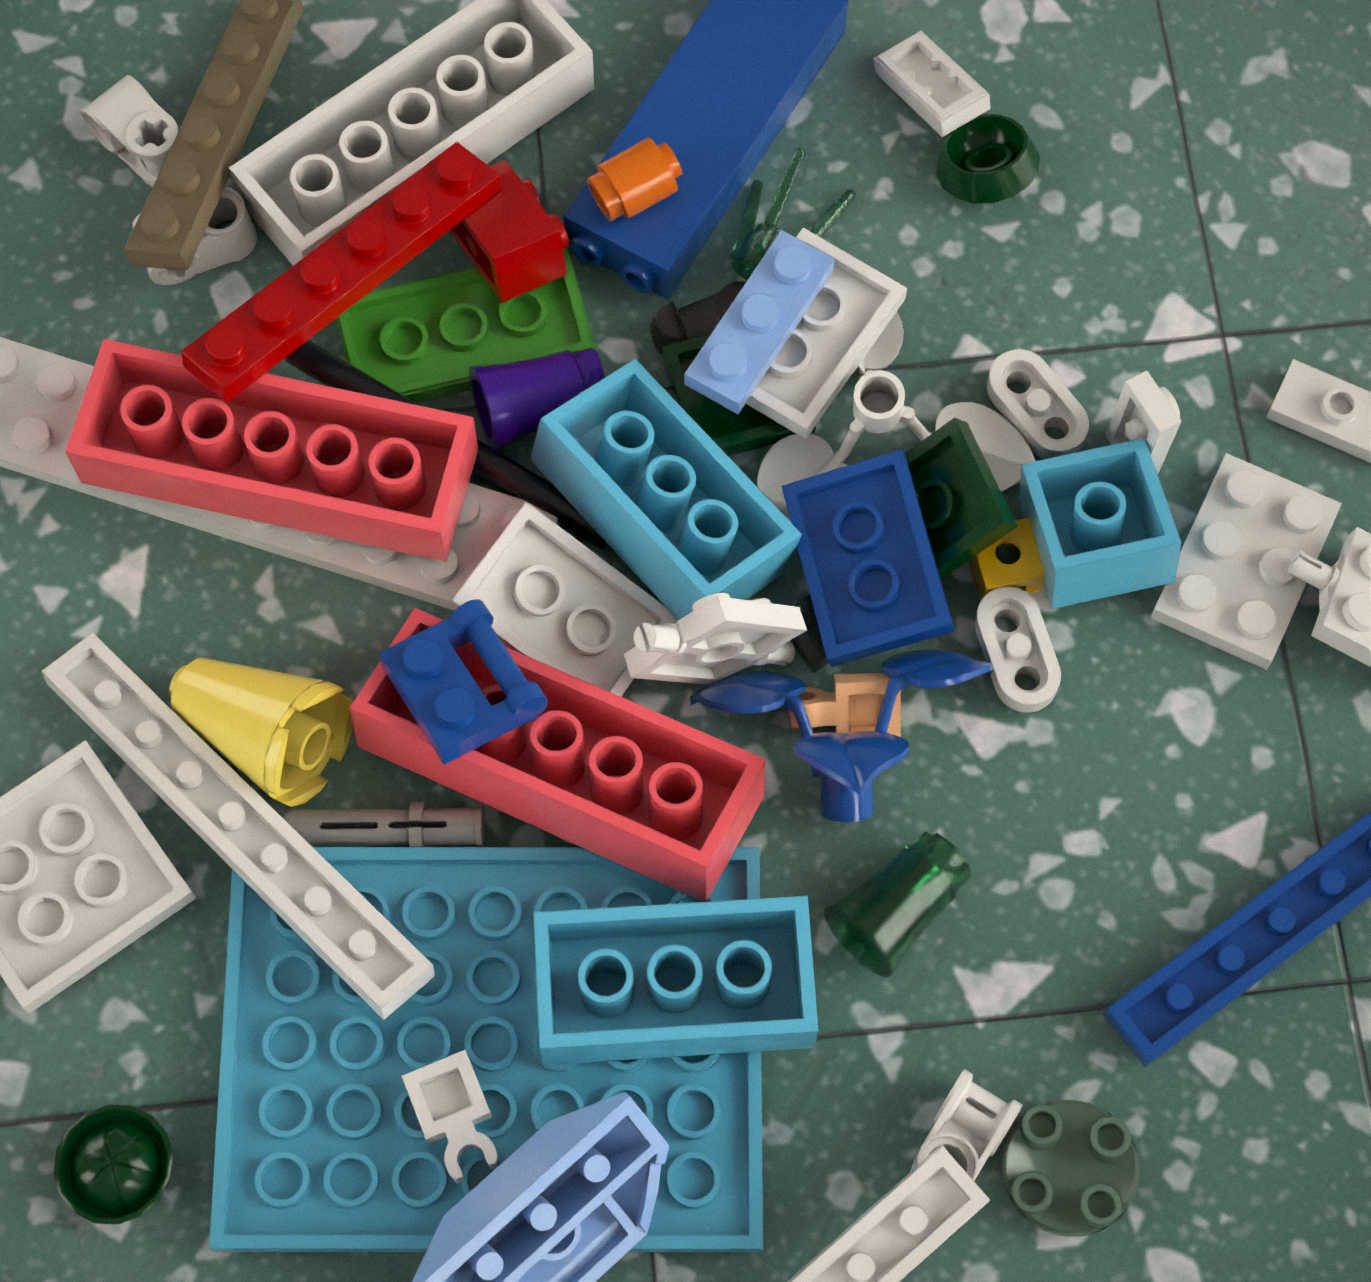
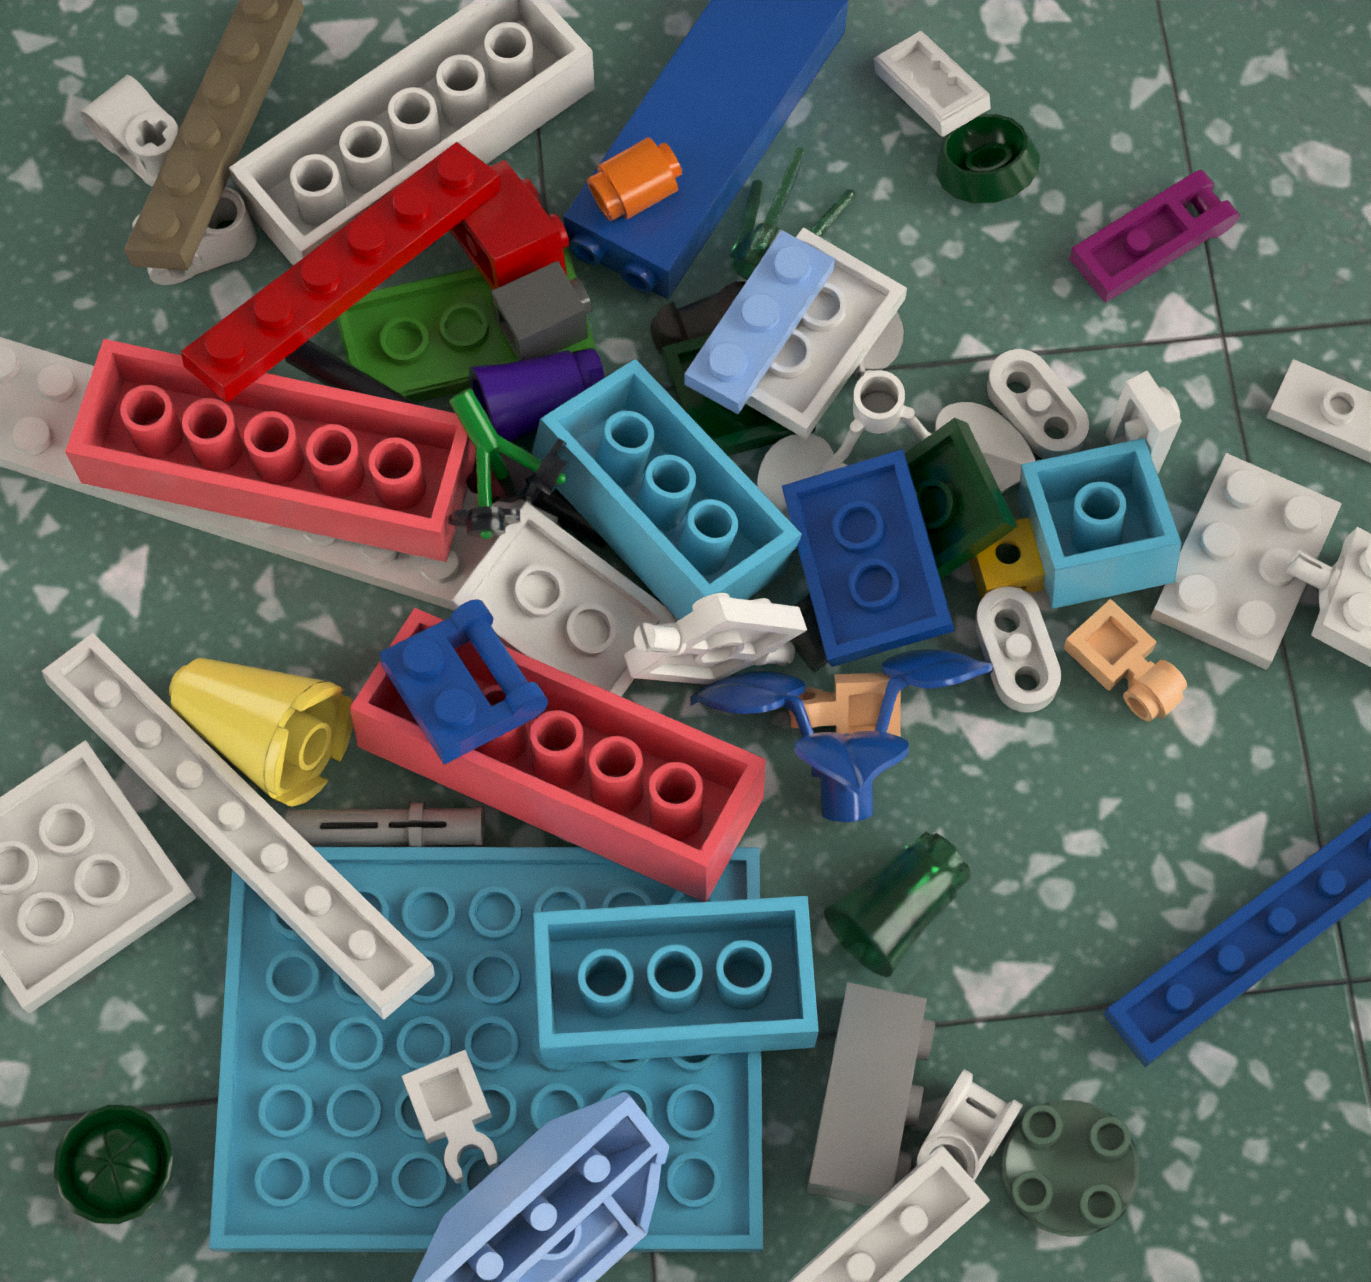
none -> plant [448,388,569,539]
none -> dark grey brick [491,261,592,361]
none -> light grey brick [806,982,936,1207]
none -> light nougat plate [1063,599,1187,722]
none -> magenta plate [1069,169,1240,303]

